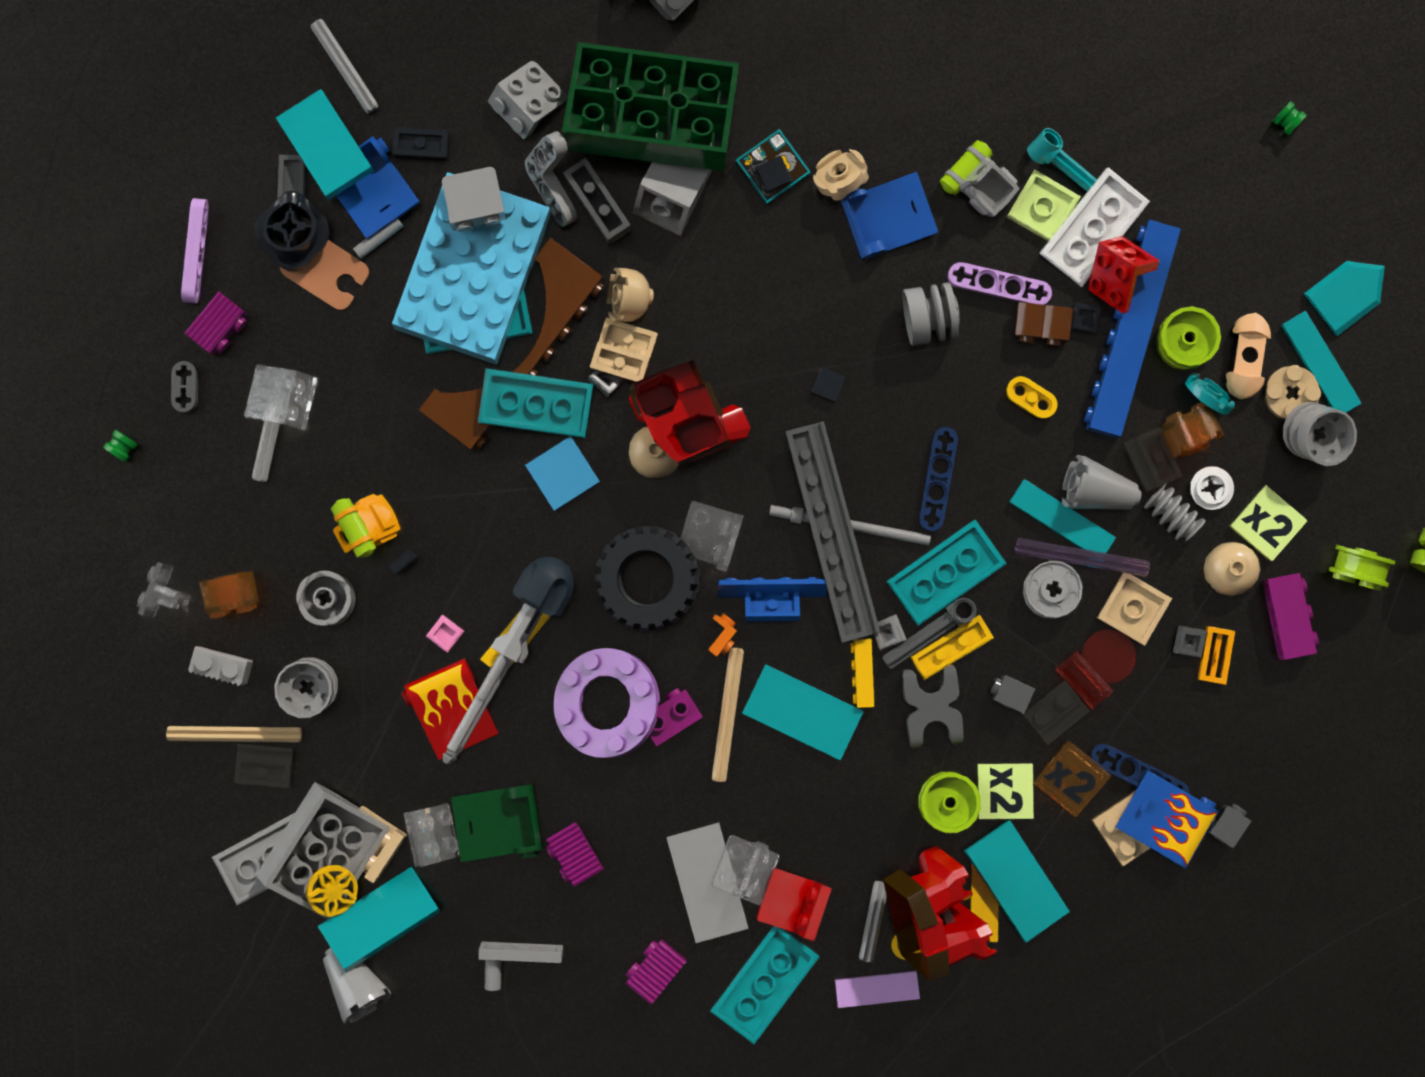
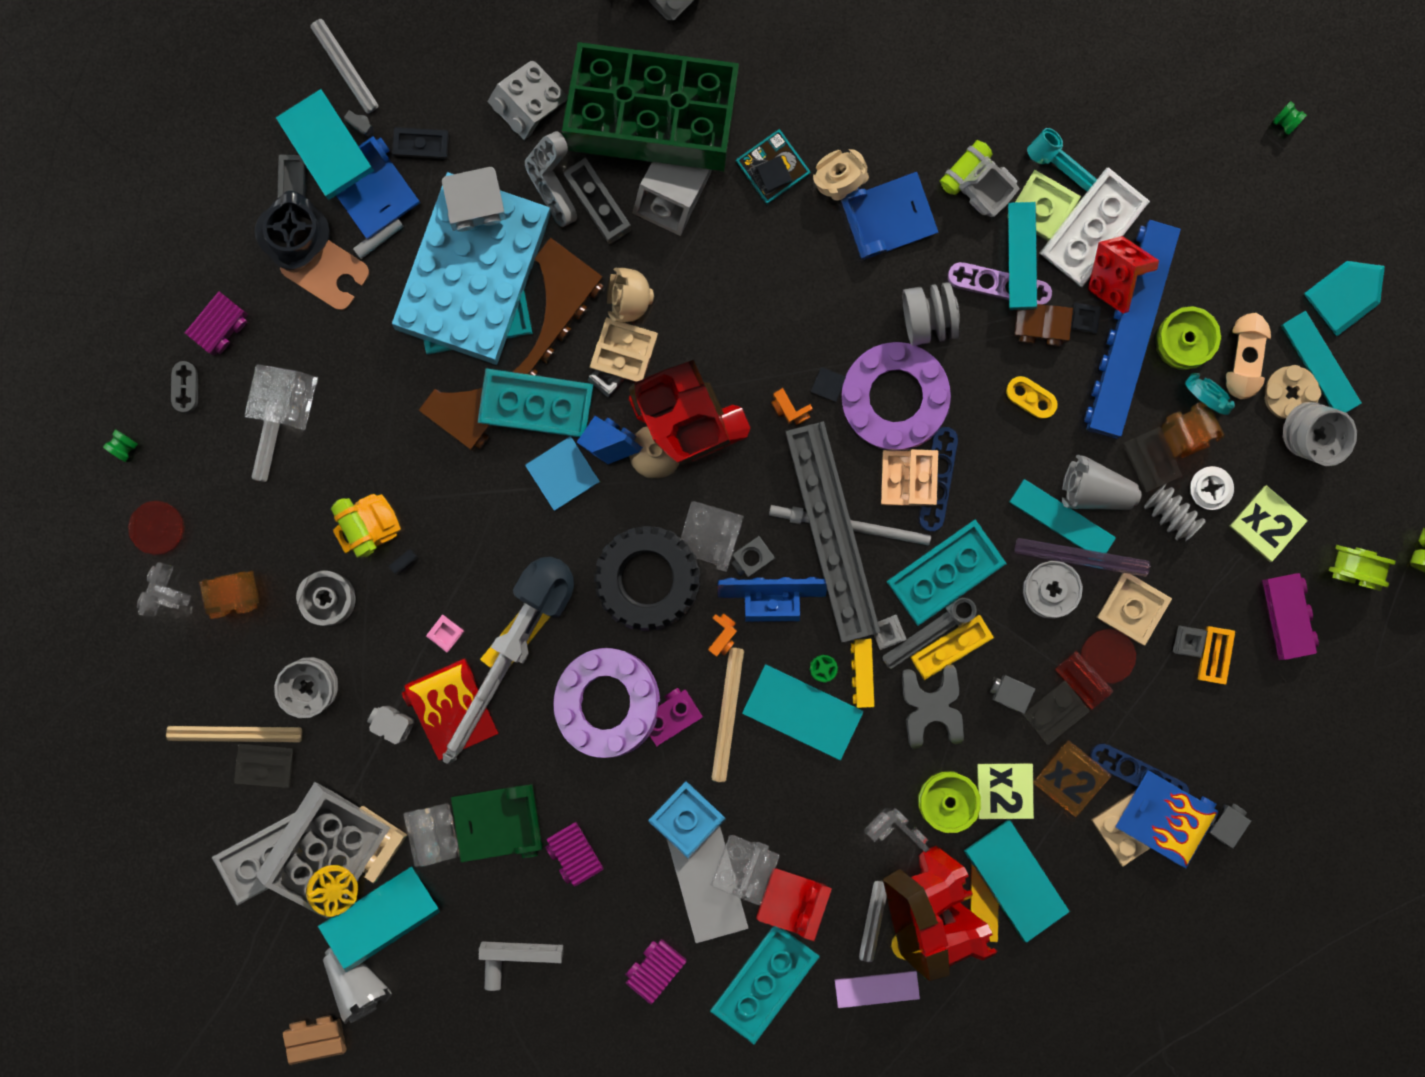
lavender beam [181,198,209,303] -> none
light grey brick [188,646,253,686] -> none
tan cylinder [1203,542,1260,596] -> none
none -> clear red tile [128,500,184,555]
none -> medium nougat brick [283,1015,346,1065]
none -> dark grey tile [344,110,374,138]
none -> light grey brick [367,706,415,744]
none -> blue slope [577,416,643,464]
none -> dark azure tile [648,782,726,859]
none -> dark grey brick [731,536,775,577]
none -> orange bracket [771,388,813,425]
none -> green wheel [810,655,838,682]
none -> medium lavender plate [842,342,951,451]
none -> clear bracket [864,807,929,853]
none -> light nougat slope [881,450,938,506]
none -> teal tile [1008,202,1037,310]

